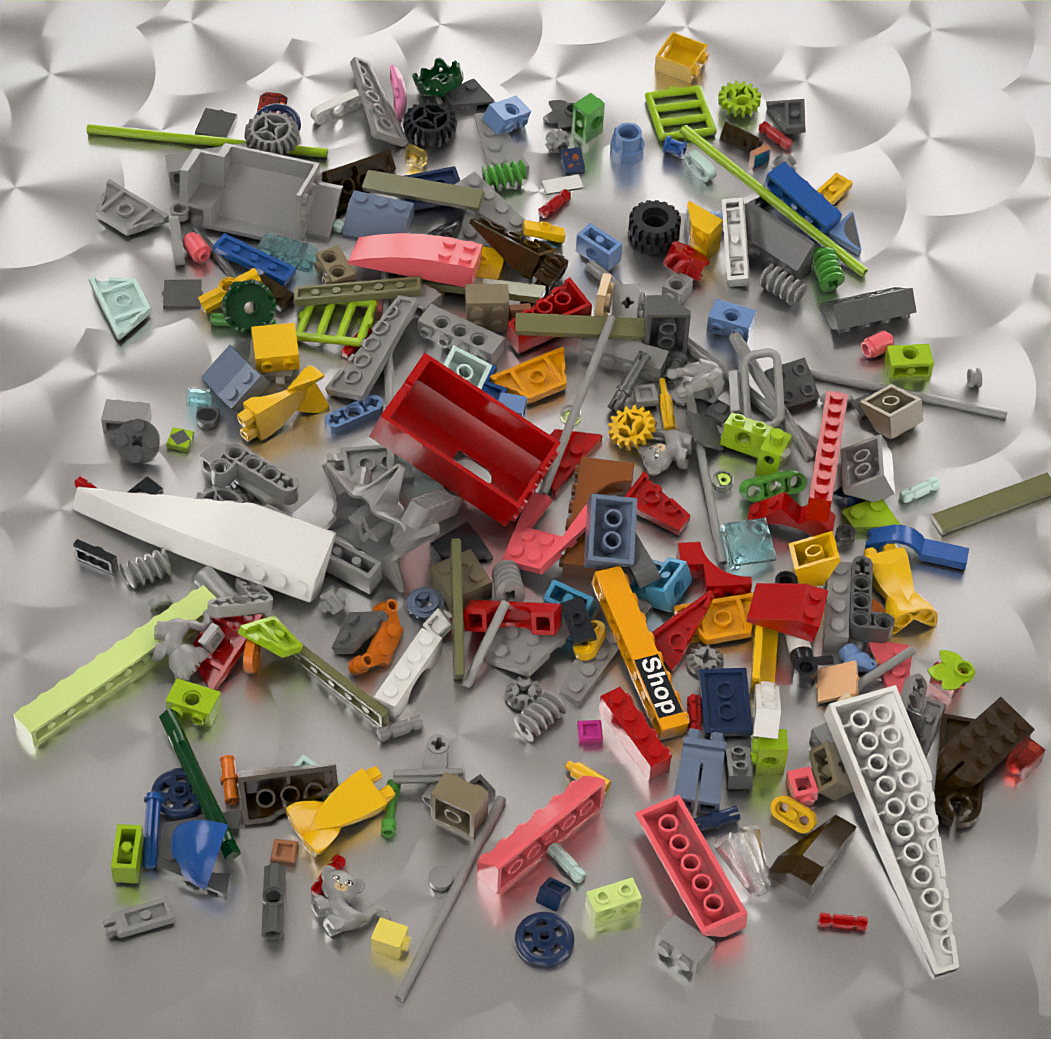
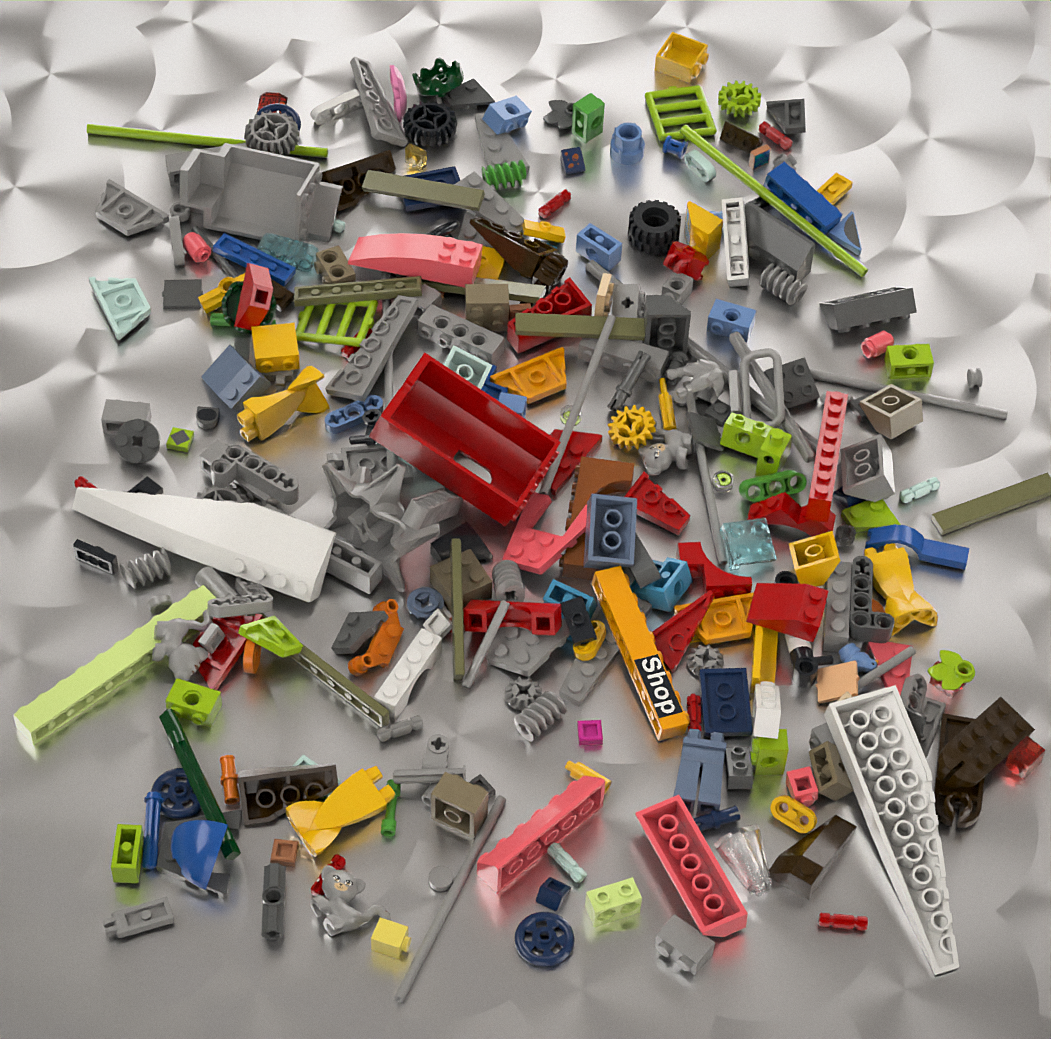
clear light blue beam [186,387,211,408] -> none
dark grey piece [195,108,237,138] -> none
light grey gear [318,585,347,614] -> none
sand blue slope [342,190,414,240] -> none
white sticker [542,174,584,194] -> none
light grey gear [545,128,570,154] -> none
red brick [599,686,672,782] -> none
light grey plate [632,383,659,408] -> none
bright green piece [812,247,845,292] -> none
none -> red slope [234,263,273,331]
none -> black piece [349,409,382,446]

